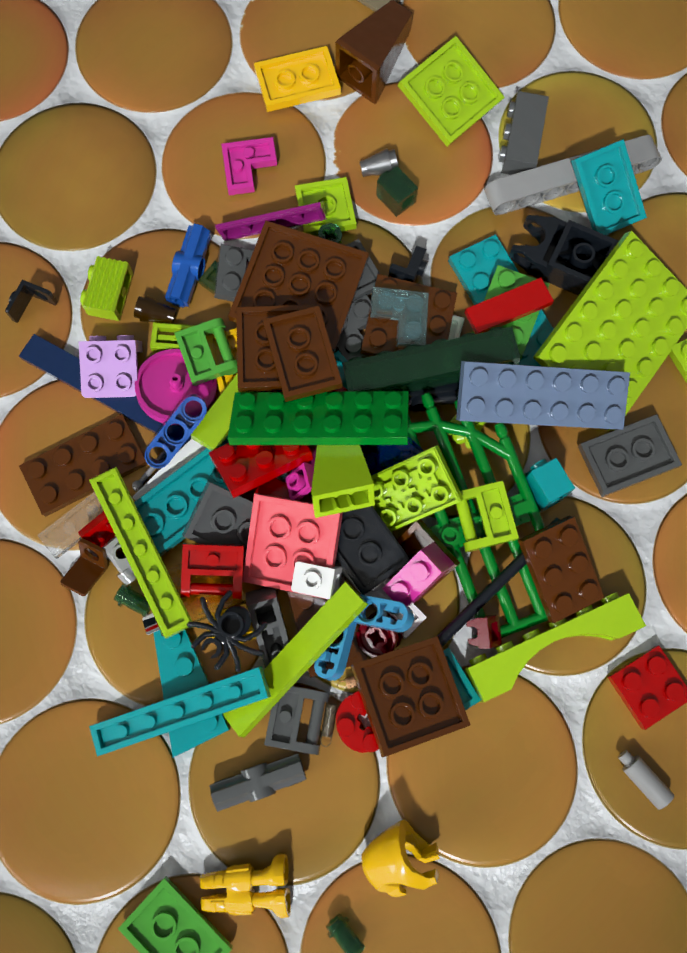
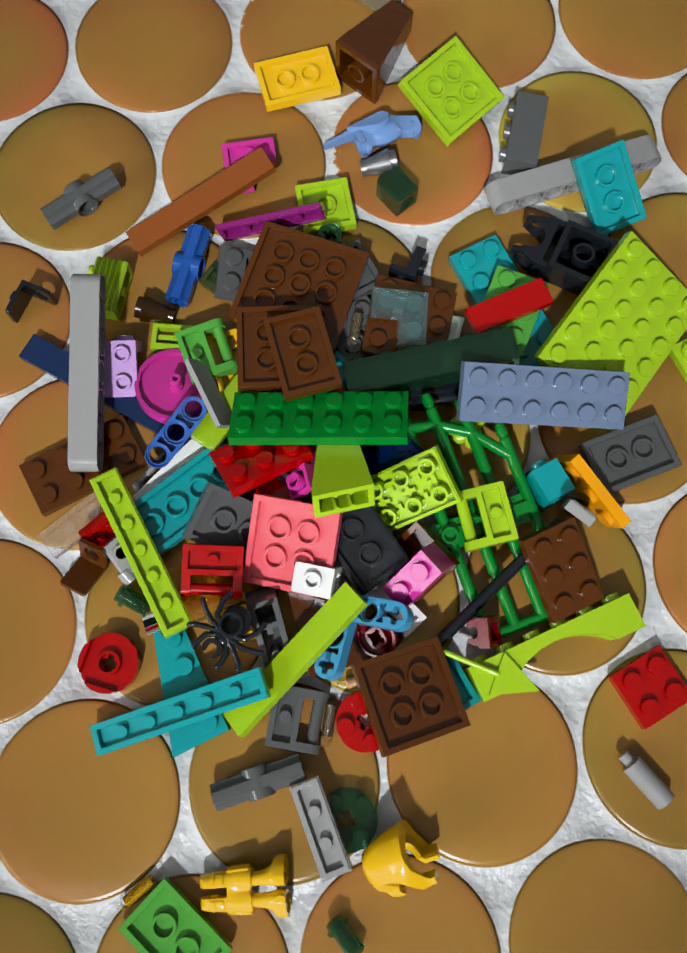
none -> dark grey piece [40,167,121,230]
none -> light grey beam [67,274,106,472]
none -> red plate [78,632,141,694]
none -> yellow piece [117,872,161,910]
none -> dark orange tile [126,147,276,256]
none -> light grey piece [184,358,231,428]
none -> light grey tile [289,775,354,882]
none -> medium blue animal [323,111,422,159]
none -> clear green plate [327,787,378,854]
none -> dark tan piece [348,306,363,350]
none -> lime piece [443,649,540,695]
none -> light orange wing [547,454,631,529]
none -> light grey tile [560,498,596,527]

